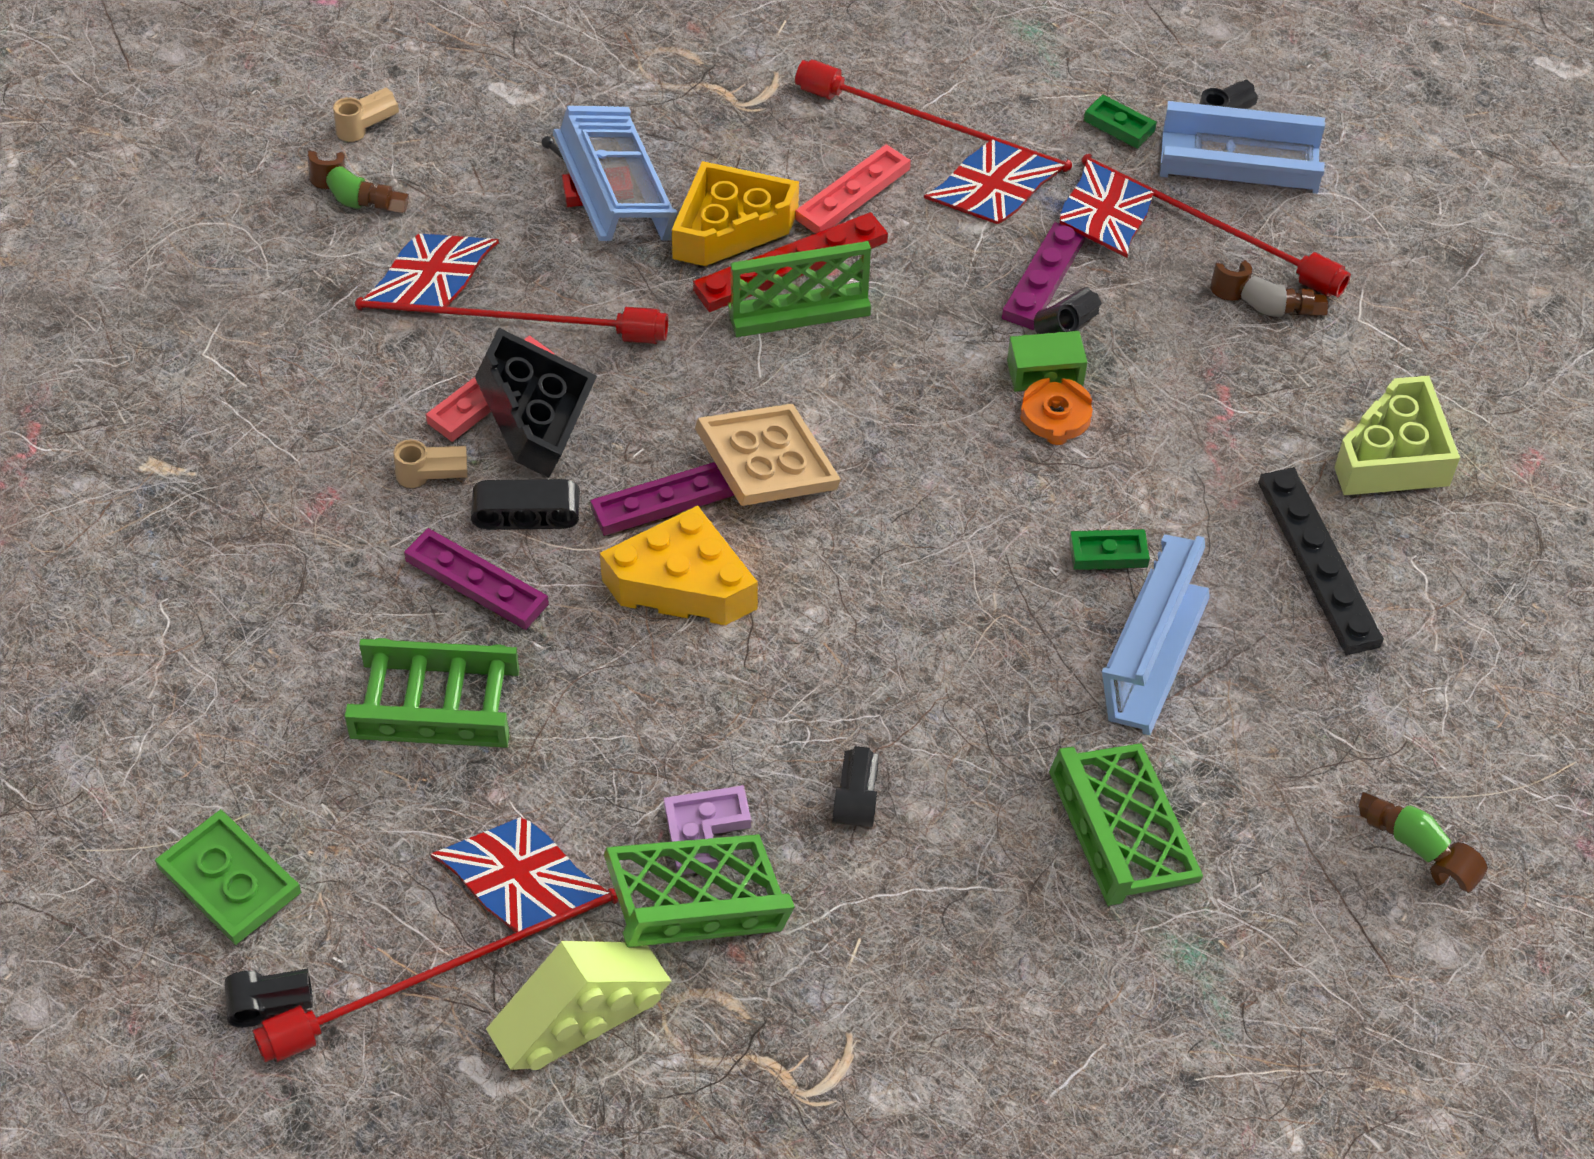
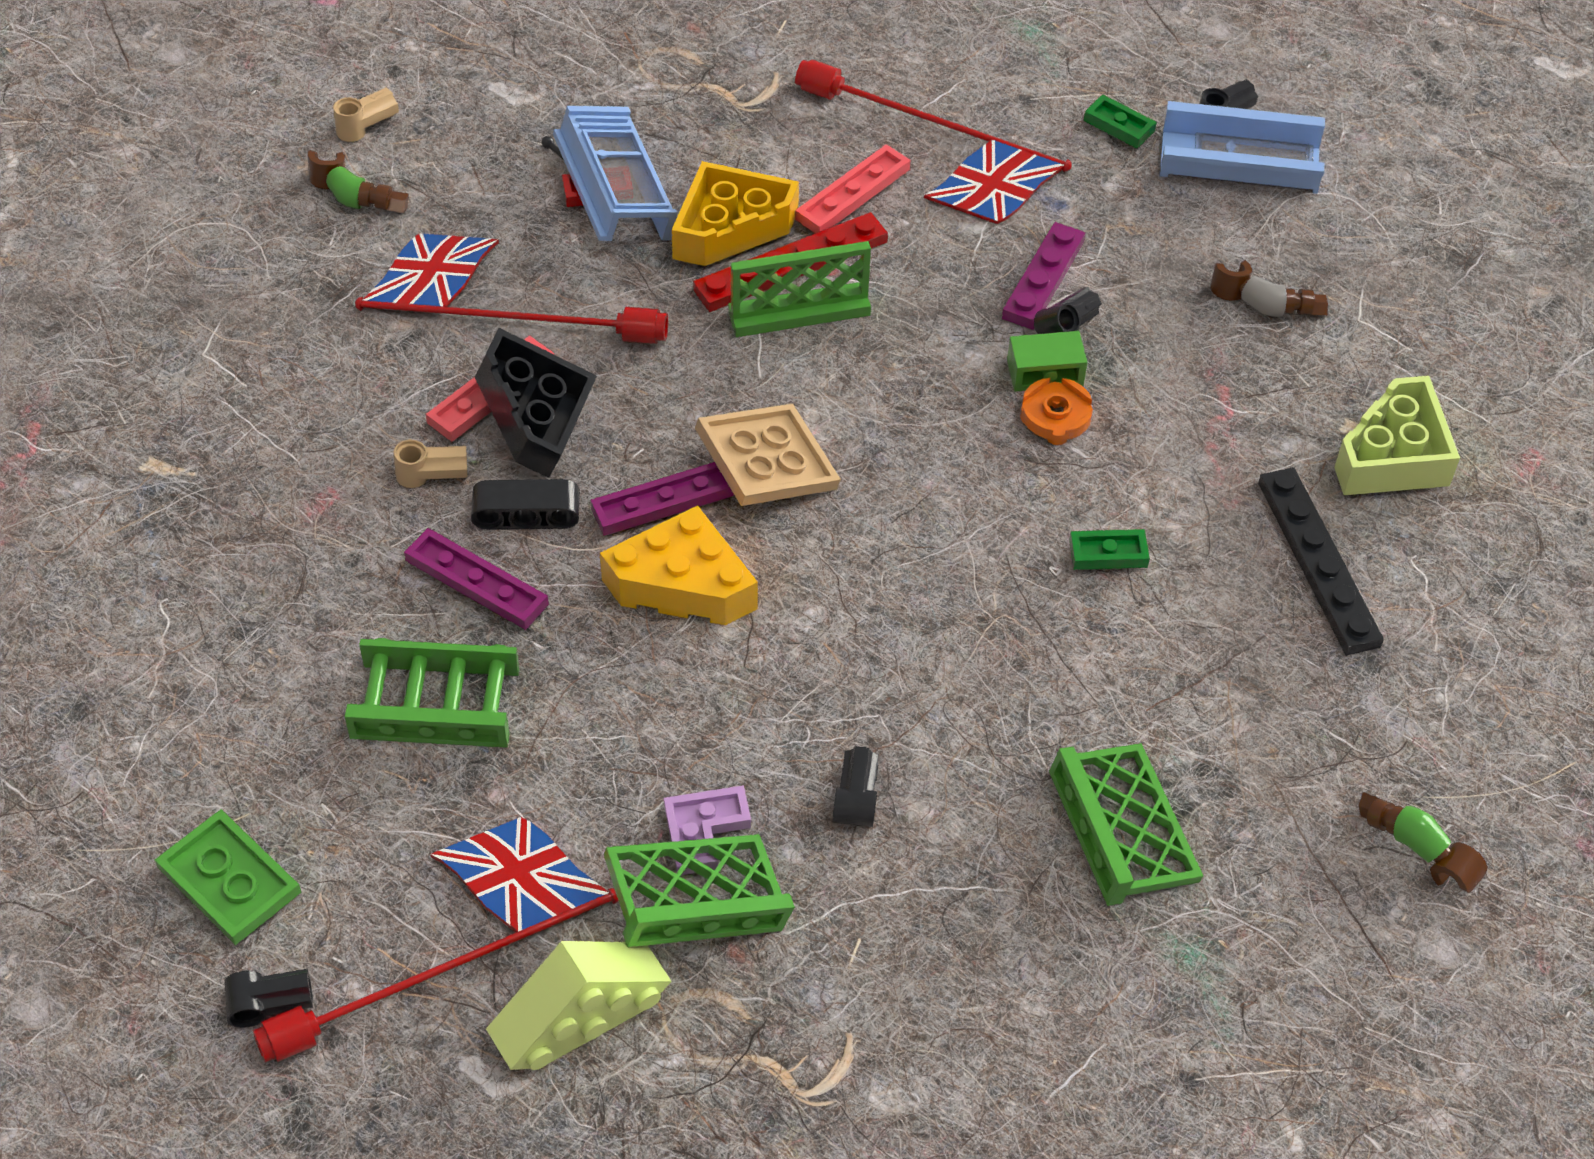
flag [1060,154,1351,298] -> none
light blue piece [1102,534,1210,735] -> none

